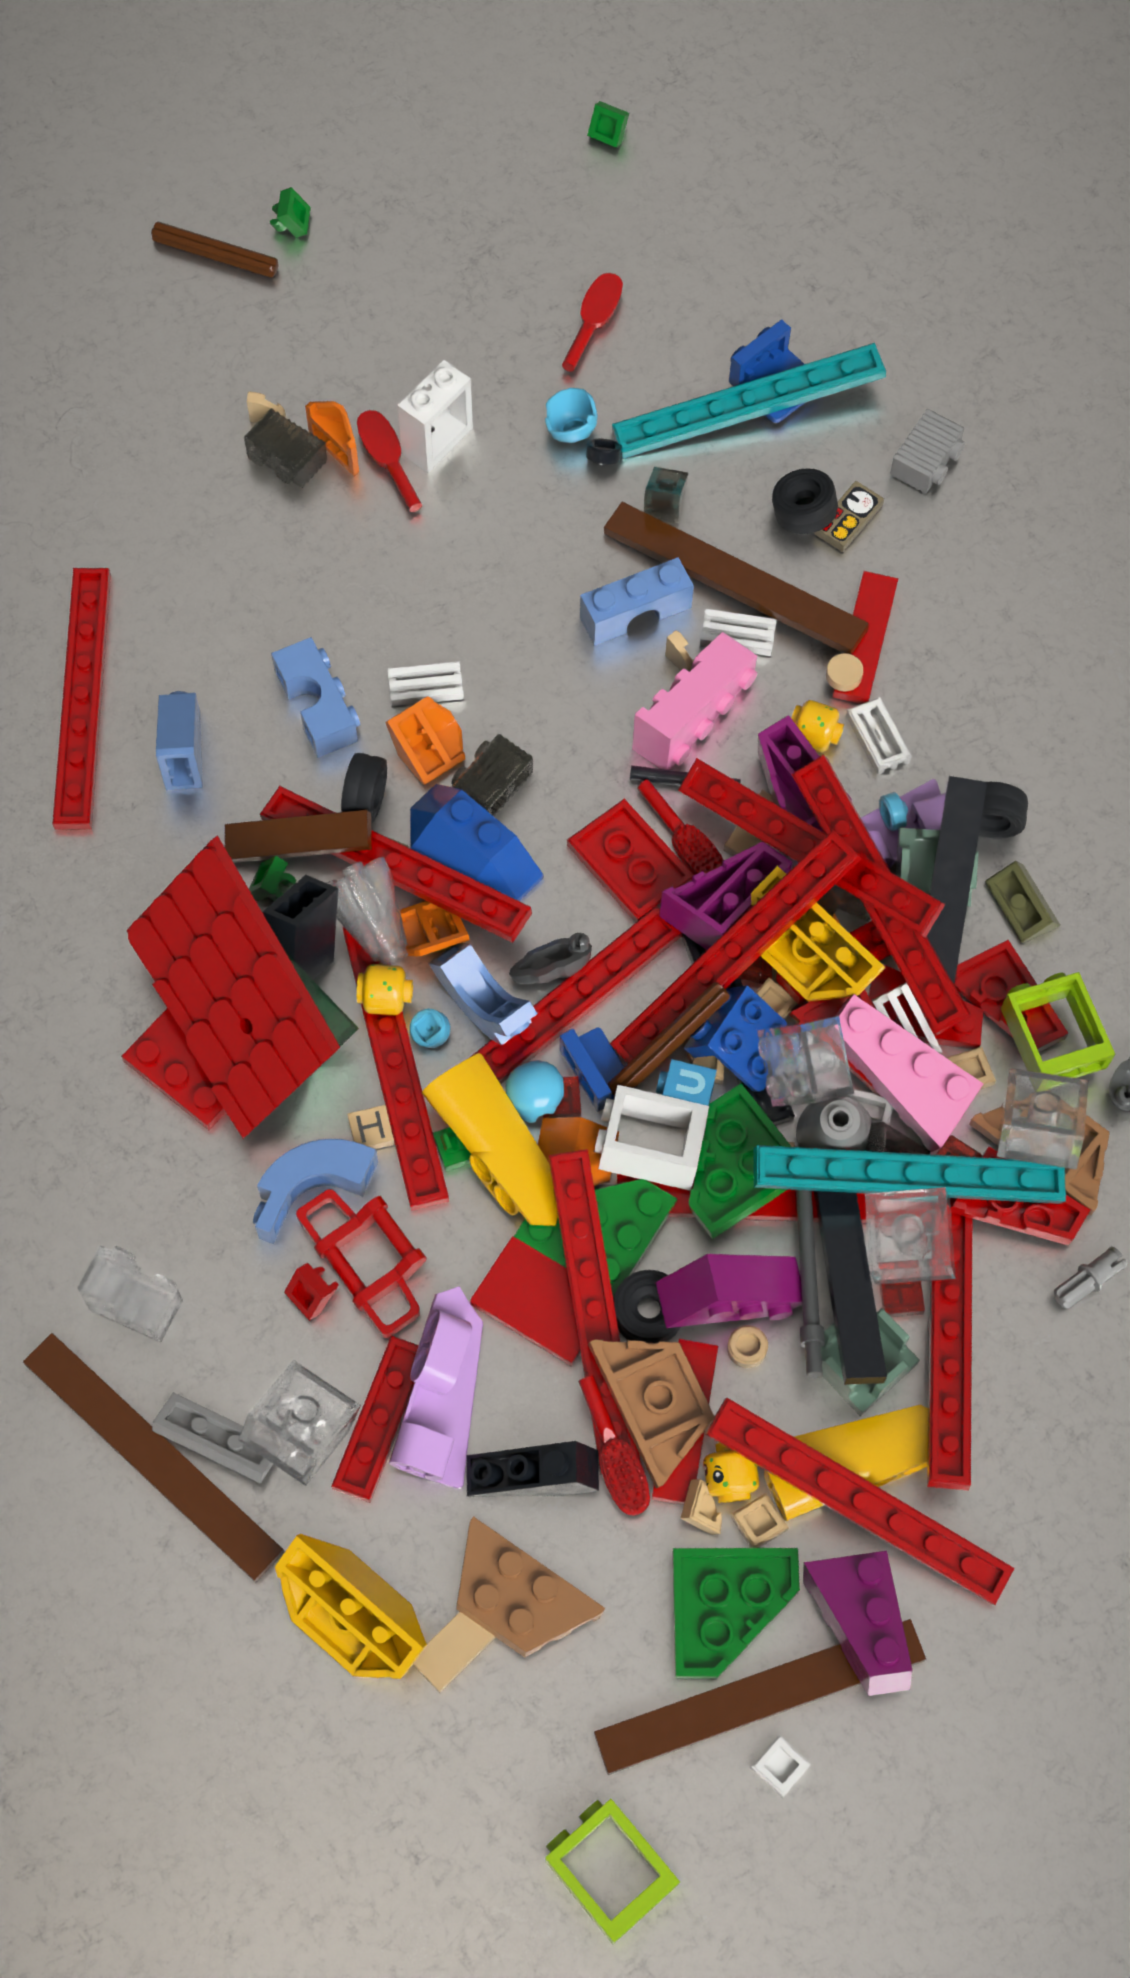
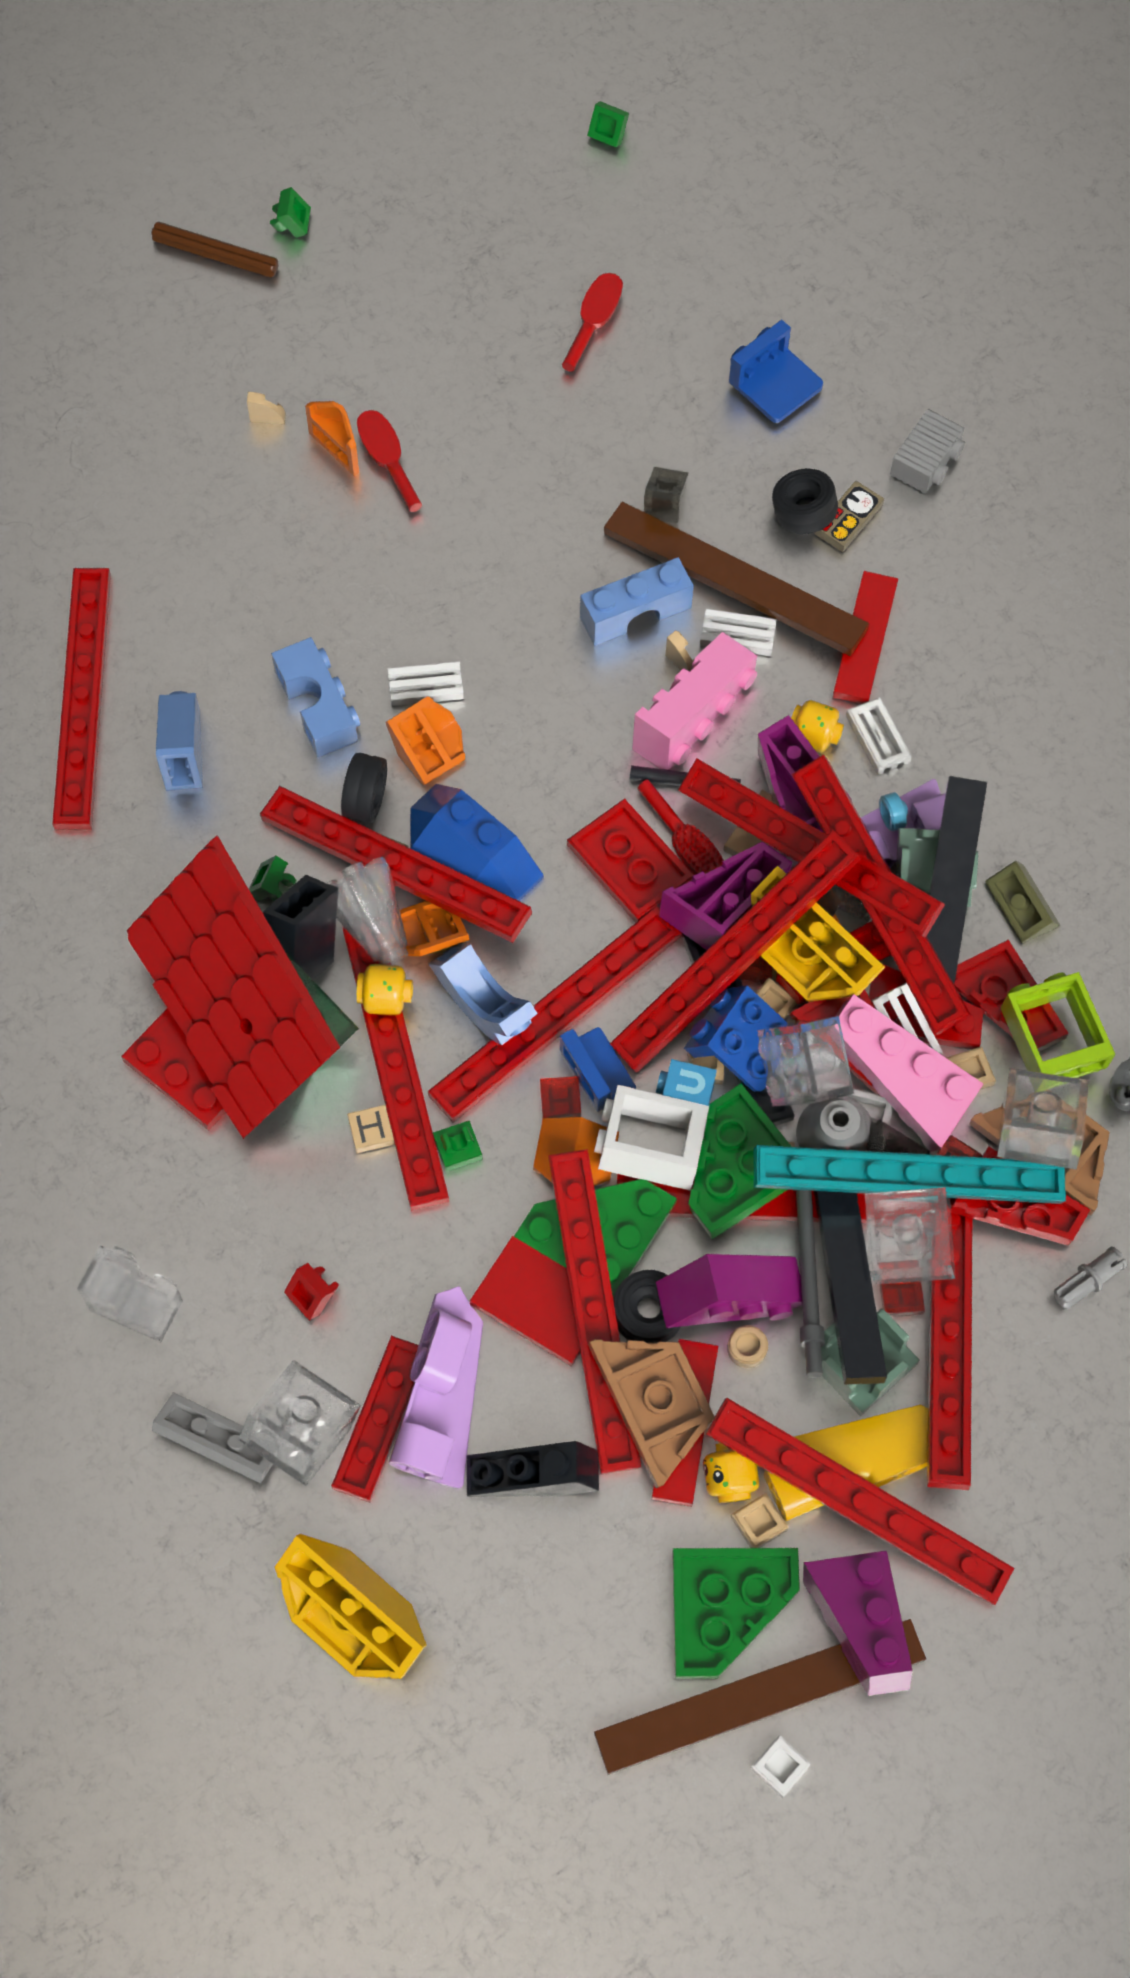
reddish brown tile [23,1333,285,1583] -> none
reddish brown tile [225,810,372,863] -> none
clear smoke brick [244,408,327,488] -> none
medium blue arch [253,1139,378,1244] -> none
red bar [296,1189,427,1339] -> none
white window [397,360,473,473] -> none
medium azure tile [410,1008,450,1048] -> none
tan tile [413,1612,496,1693] -> none
yellow panel [422,1053,558,1226] -> none
clear smoke brick [451,734,533,817] -> none
medium nougat wing [456,1516,605,1658] -> none
medium azure hair [505,1060,564,1123] -> none
dark grey arm [509,933,592,984] -> none
medium azure hair [545,388,598,443] -> none
lime window [545,1799,680,1945] -> none
red piece [578,1375,650,1516] -> none
black tile [586,438,622,466] -> none
reddish brown axle [607,982,730,1096] -> none
teal tile [612,343,886,459] -> none
tan tile [680,1479,722,1535] -> none
tan tile [826,653,863,692] -> none
black tyre [979,781,1028,839] -> none

